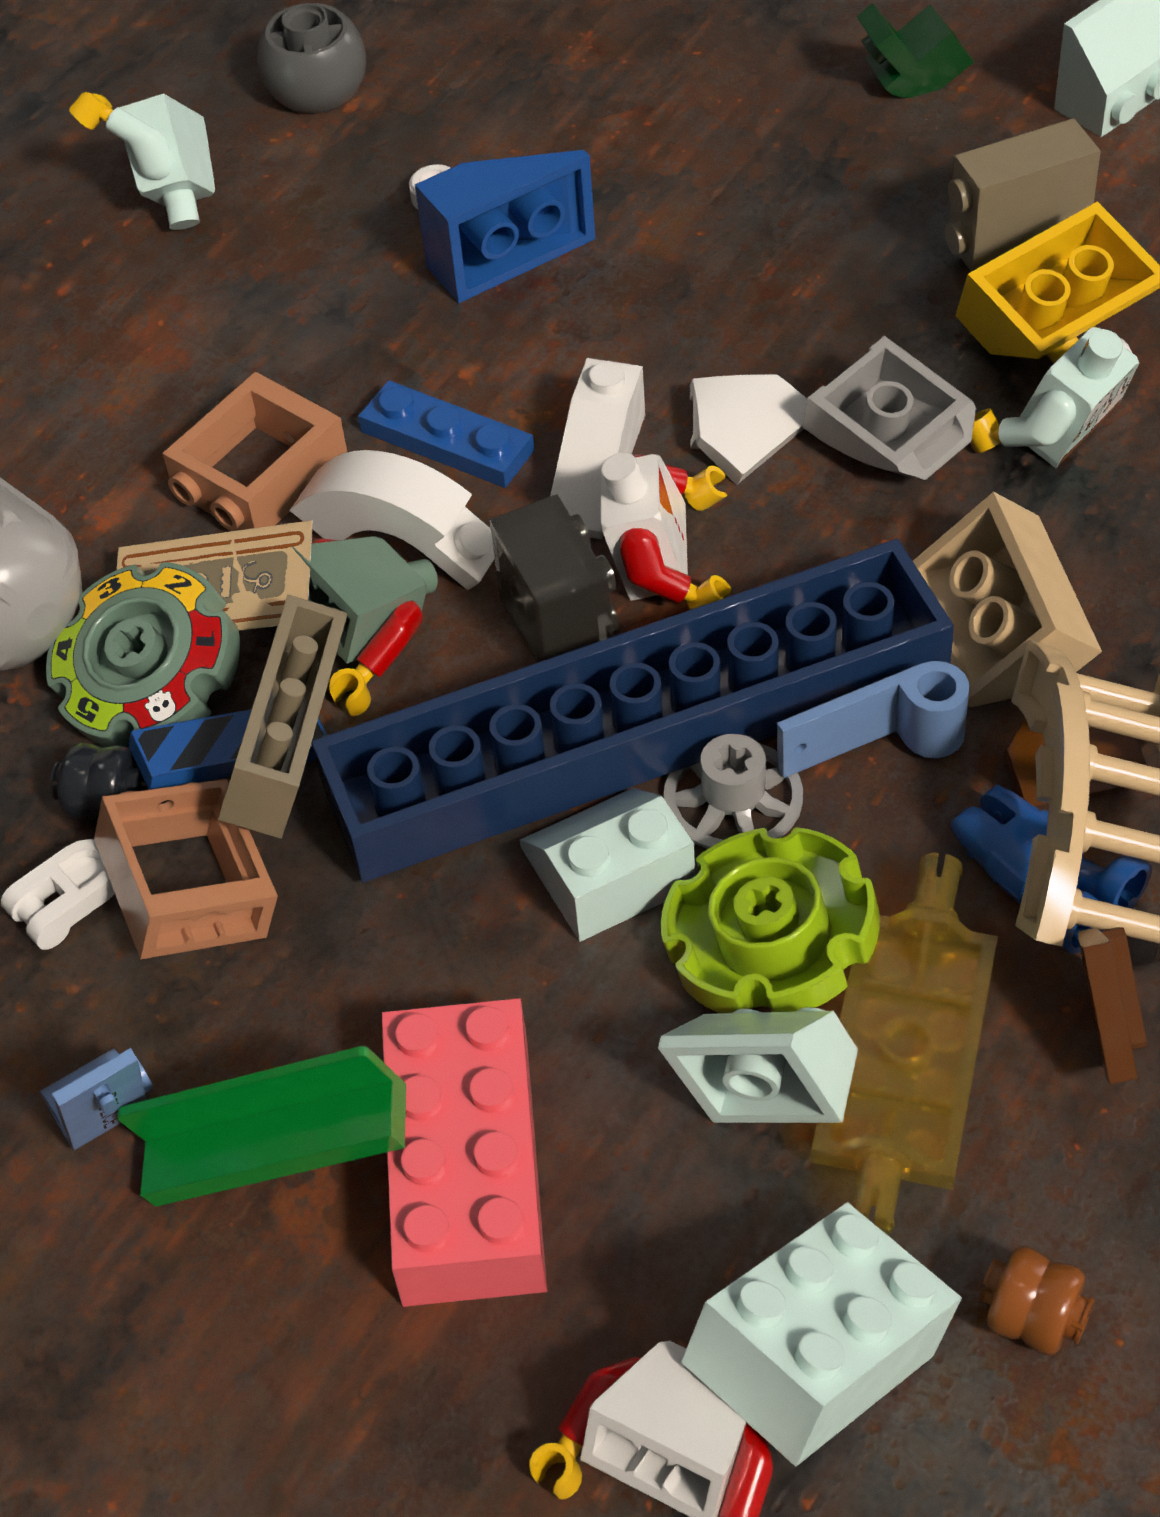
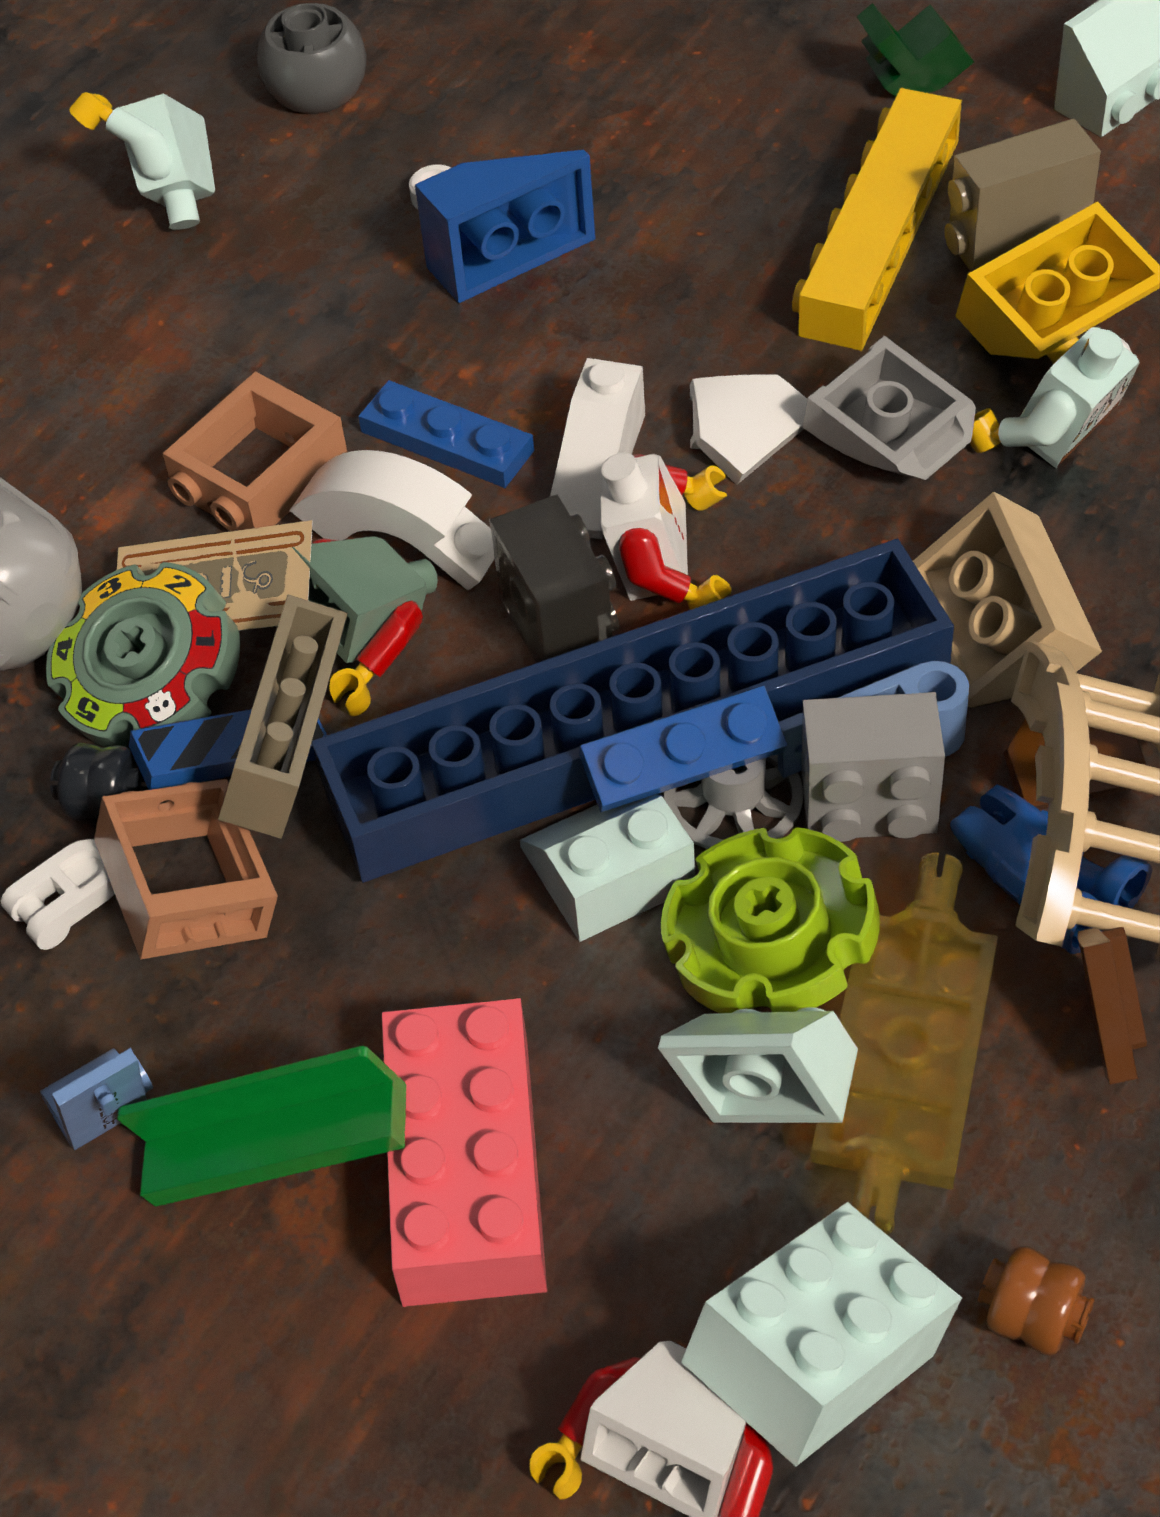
none -> blue plate [578,686,788,813]
none -> yellow brick [792,88,962,351]
none -> light grey brick [801,692,945,842]

